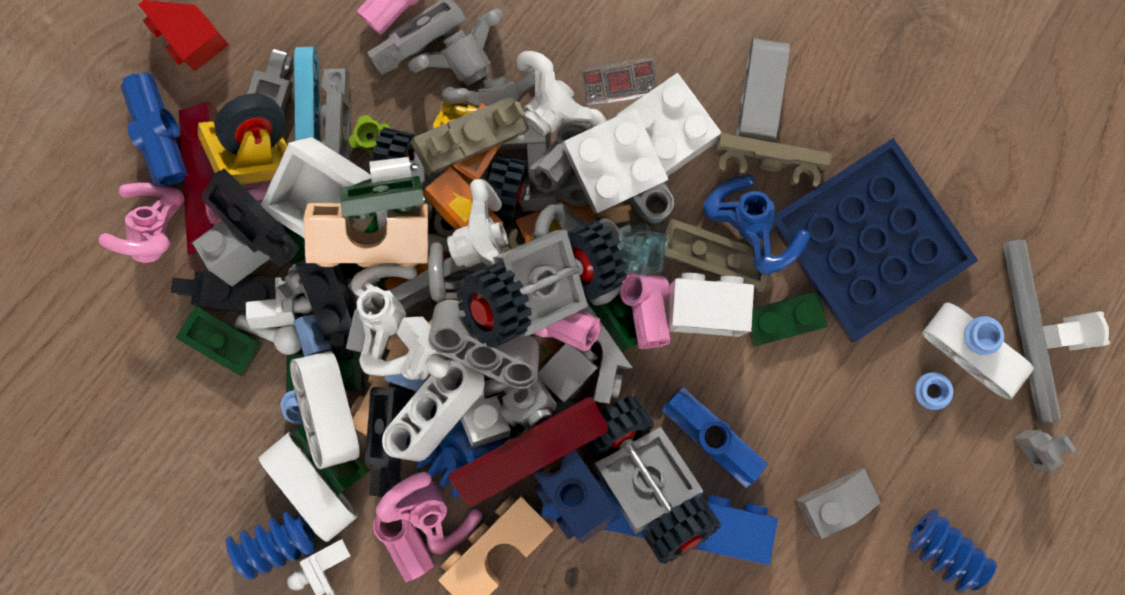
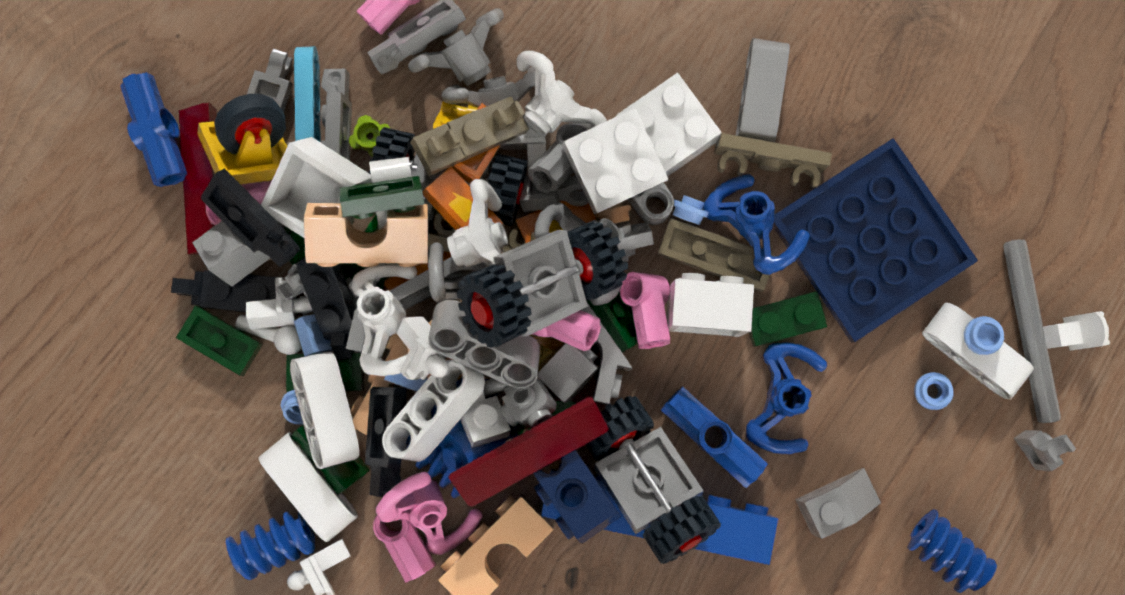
bright pink piece [98,182,184,263] -> none
red slope [138,0,229,71] -> none
clear tile [581,56,658,106] -> none
clear light blue plate [618,231,668,275] -> none
none -> light blue plate [672,195,709,225]
none -> blue piece [746,342,827,454]

